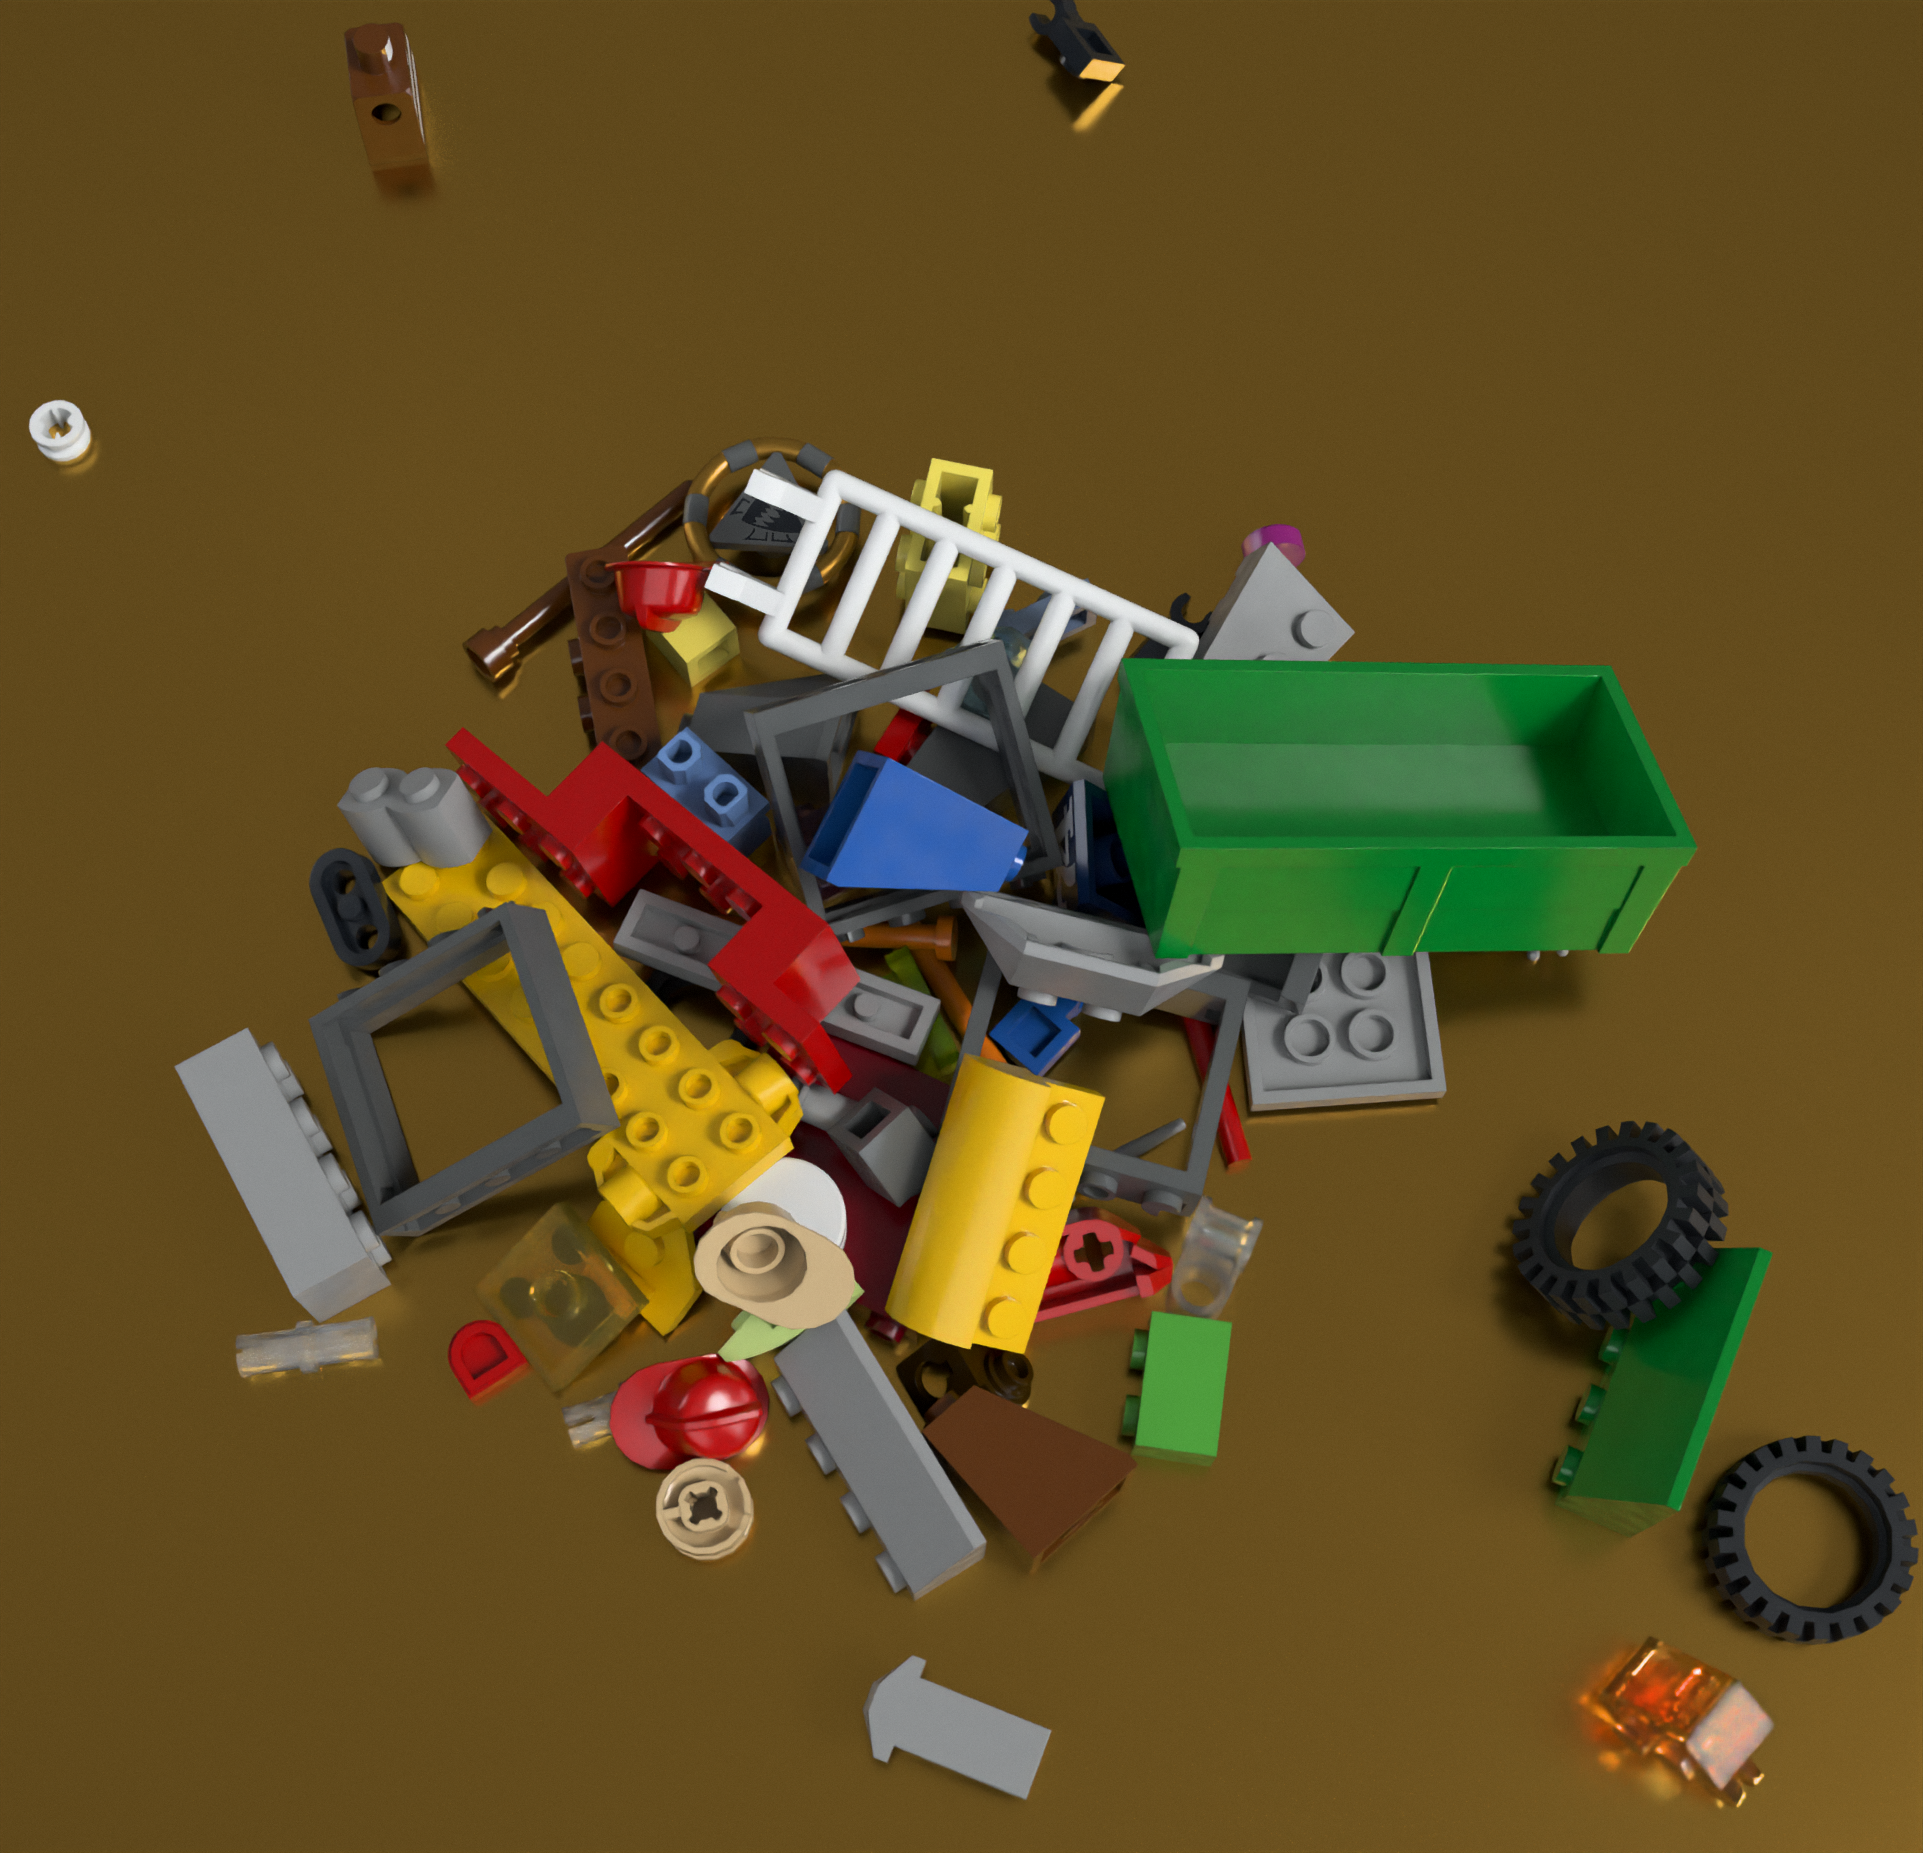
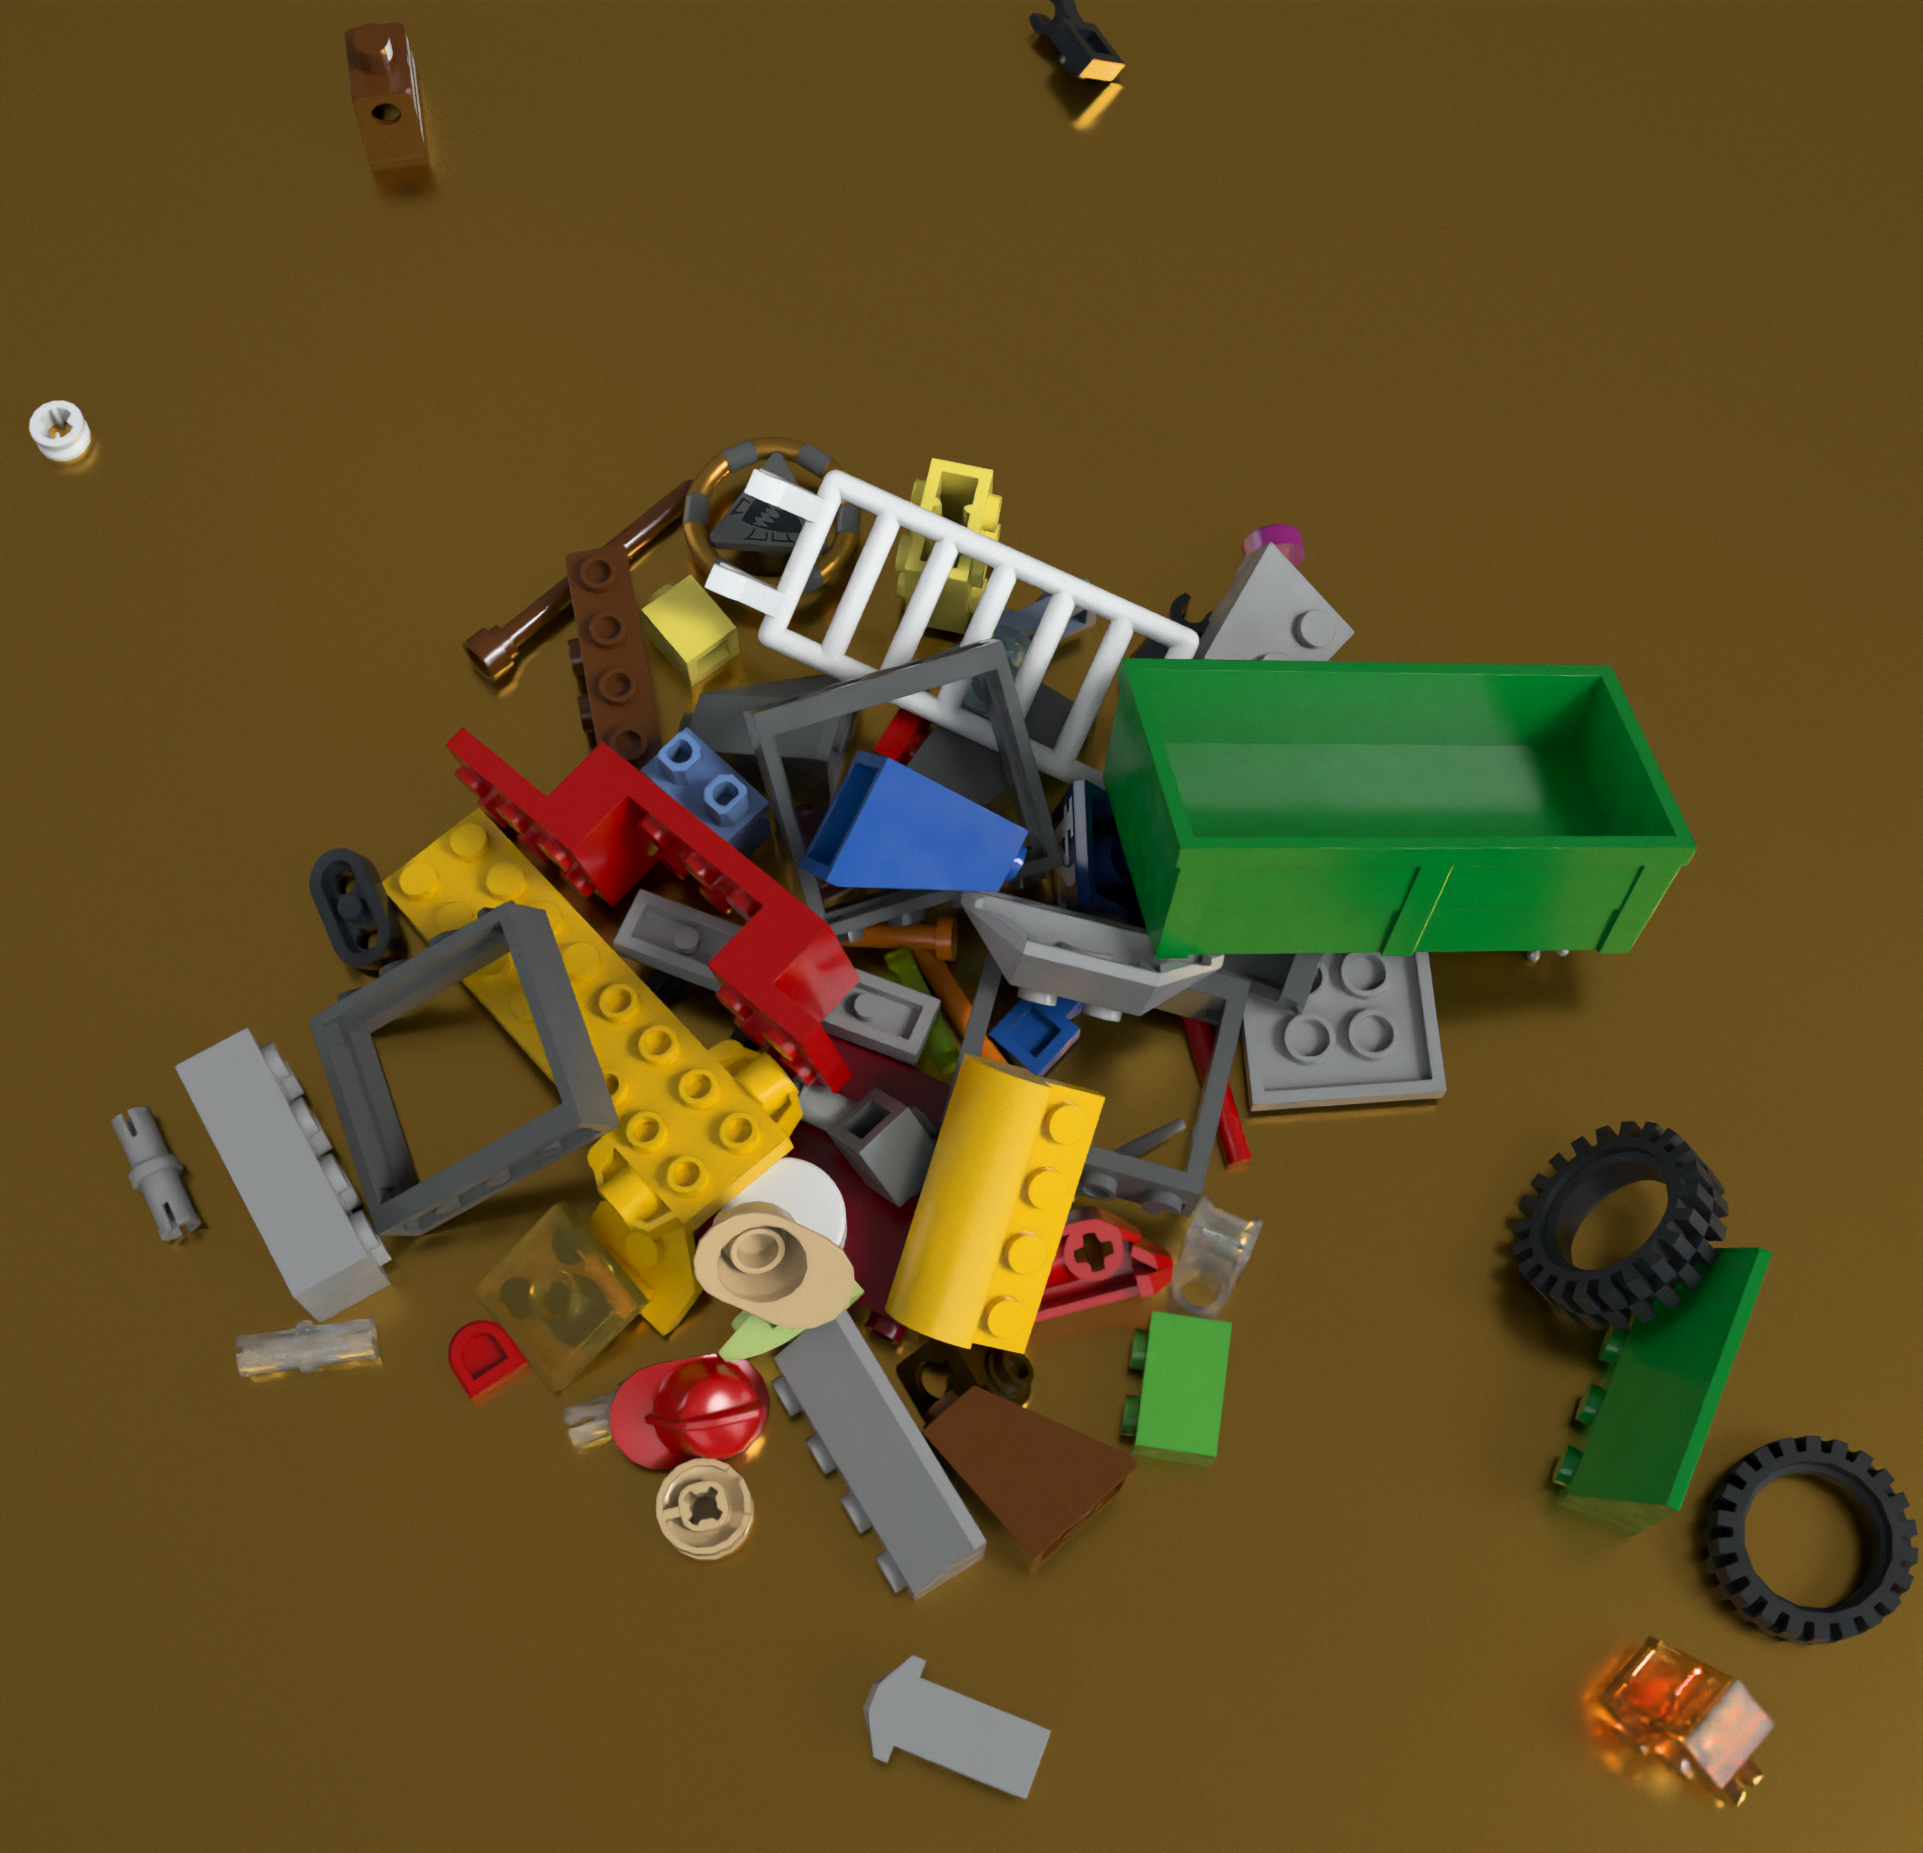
light grey brick [337,767,493,868] -> none
red piece [604,561,730,633] -> none
none -> light grey pin [110,1106,202,1241]

